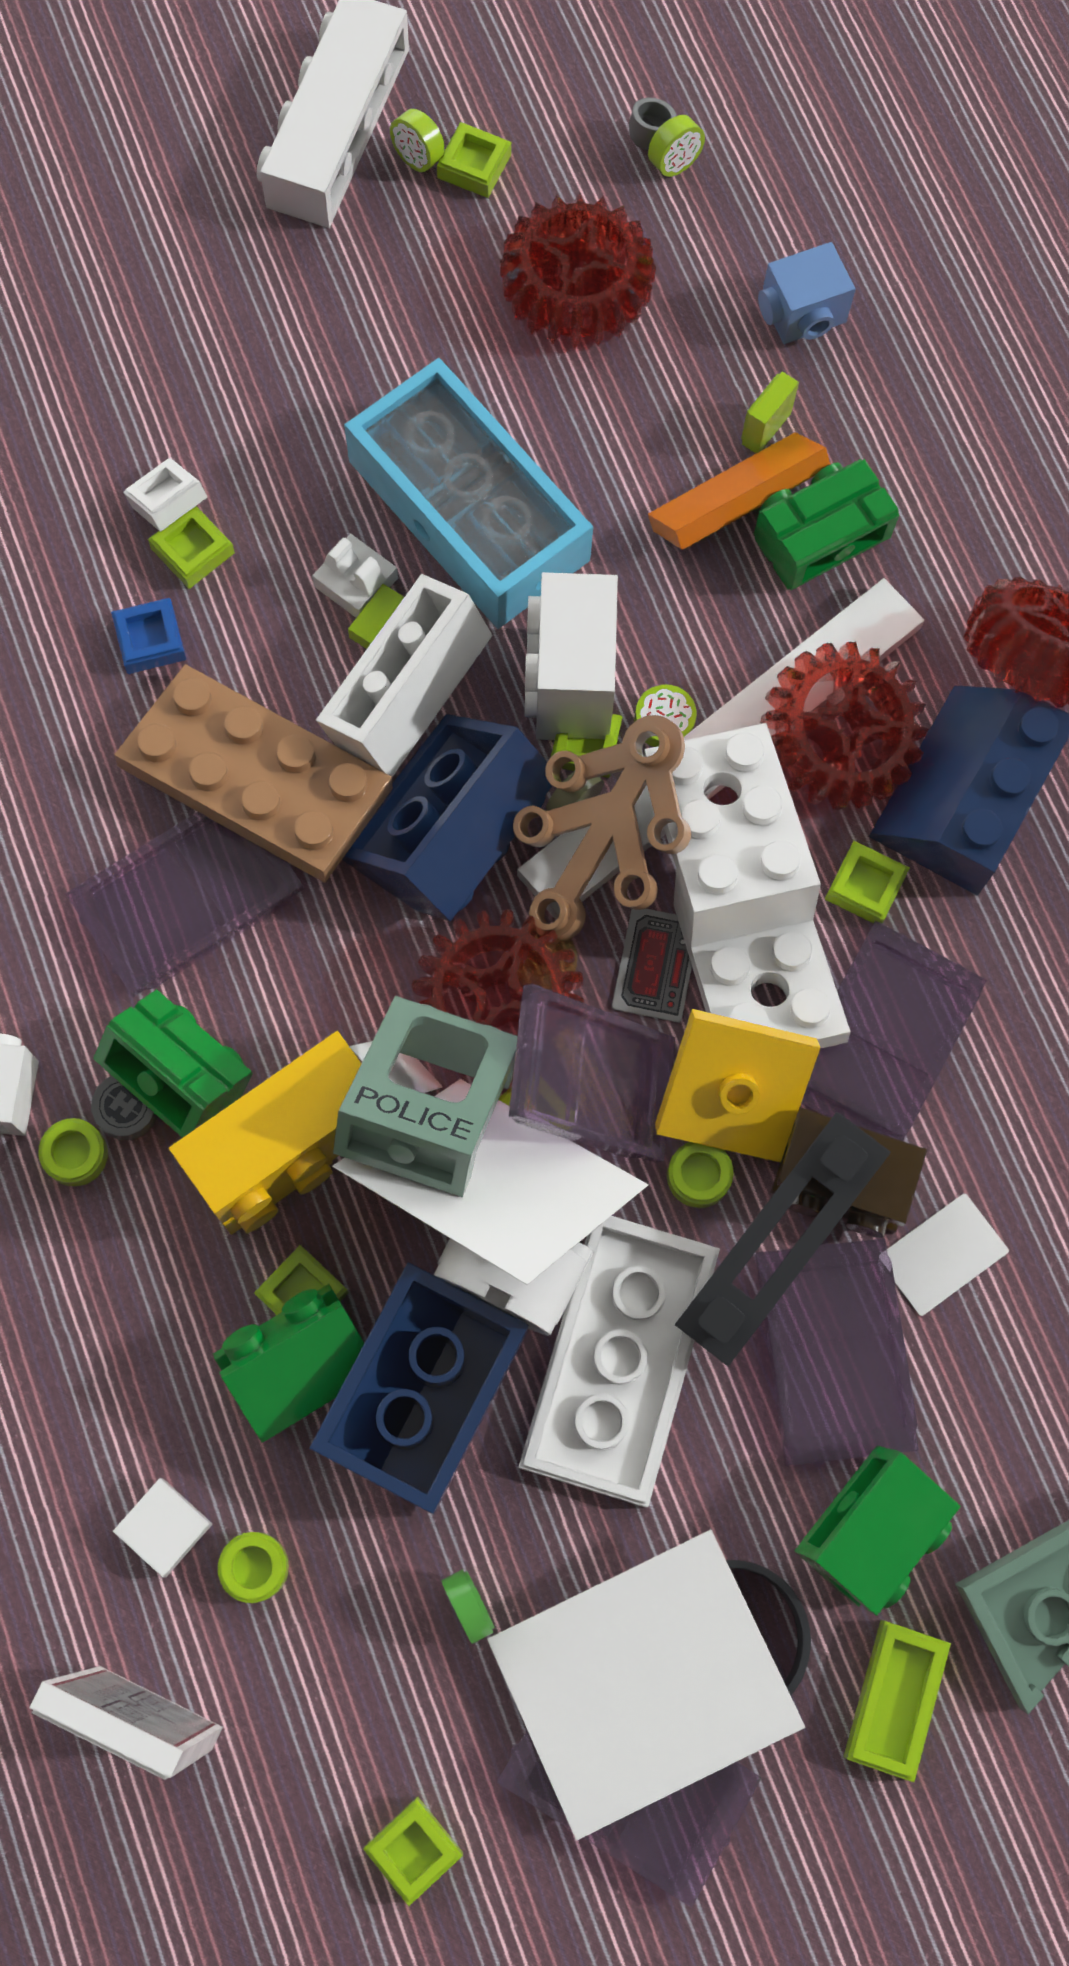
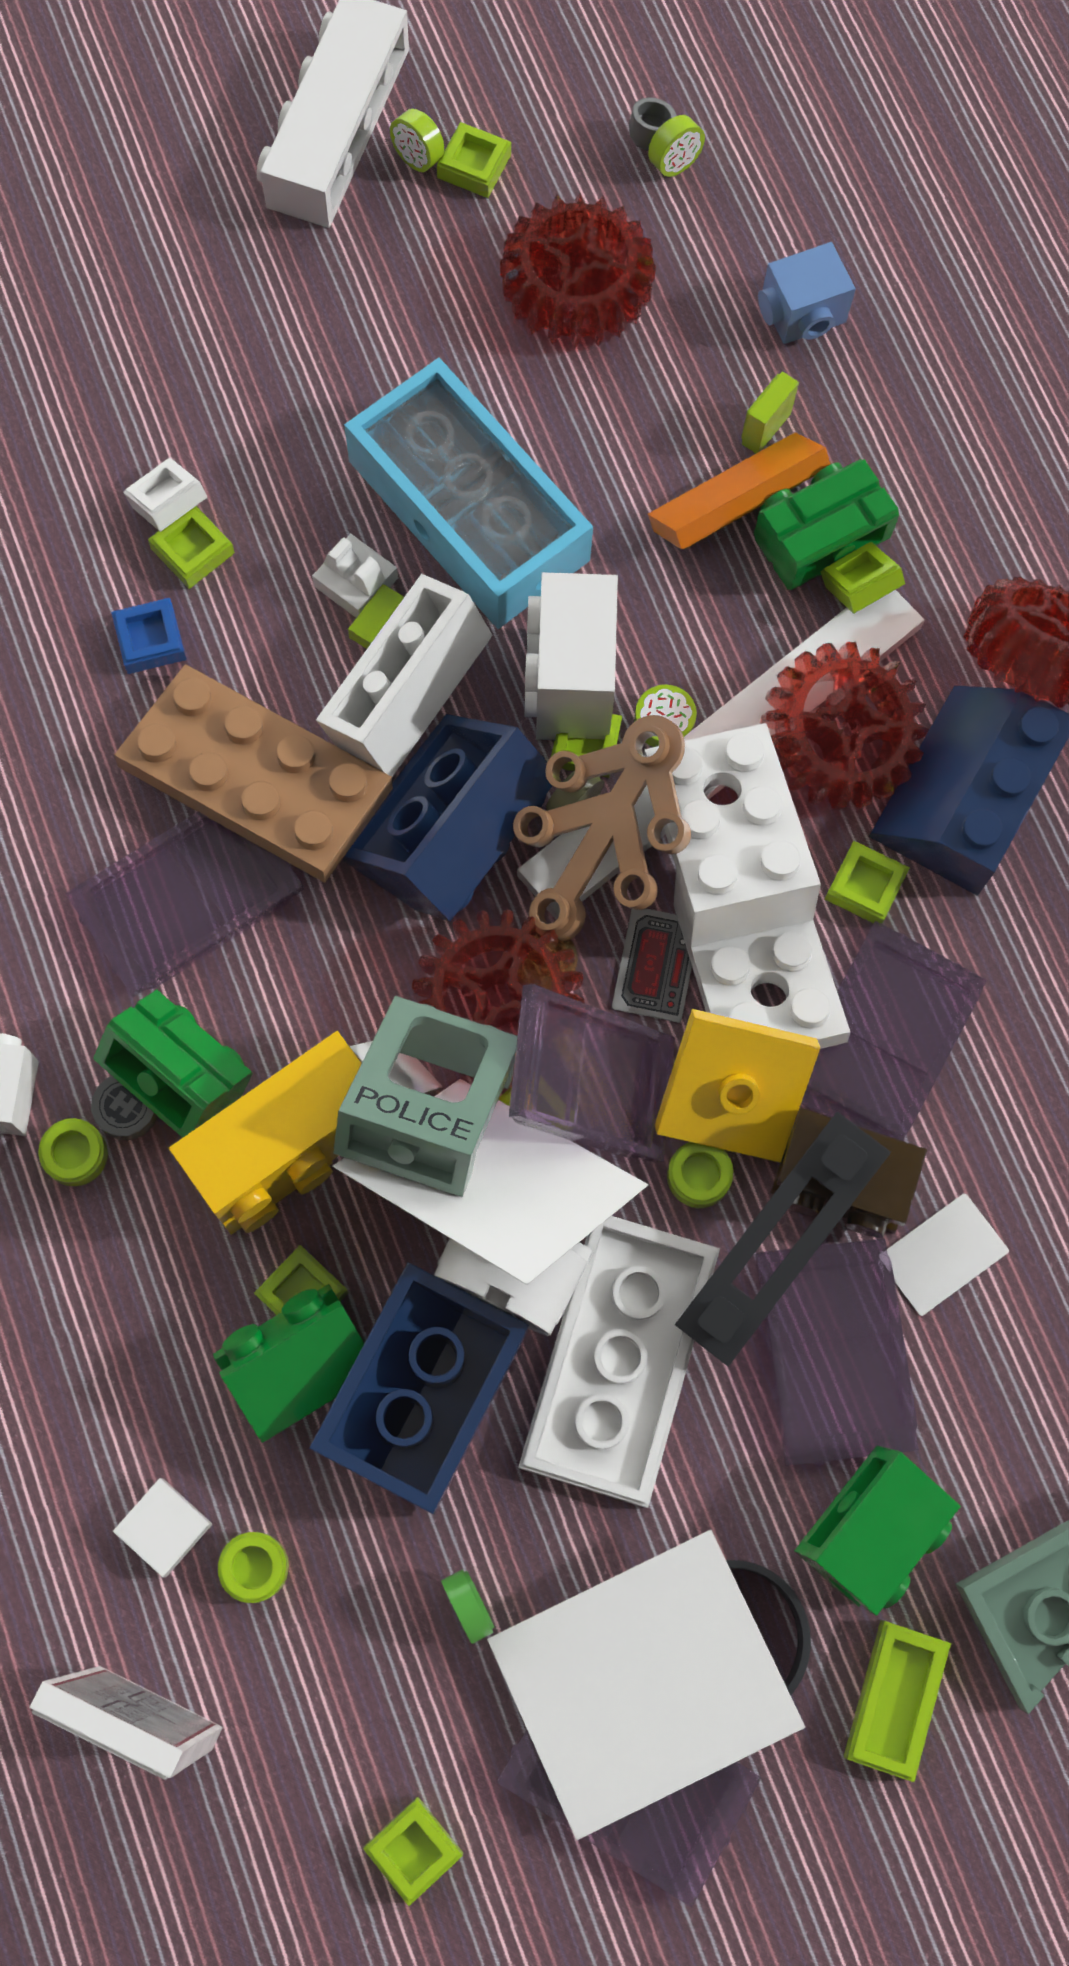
none -> lime tile [820,542,906,614]

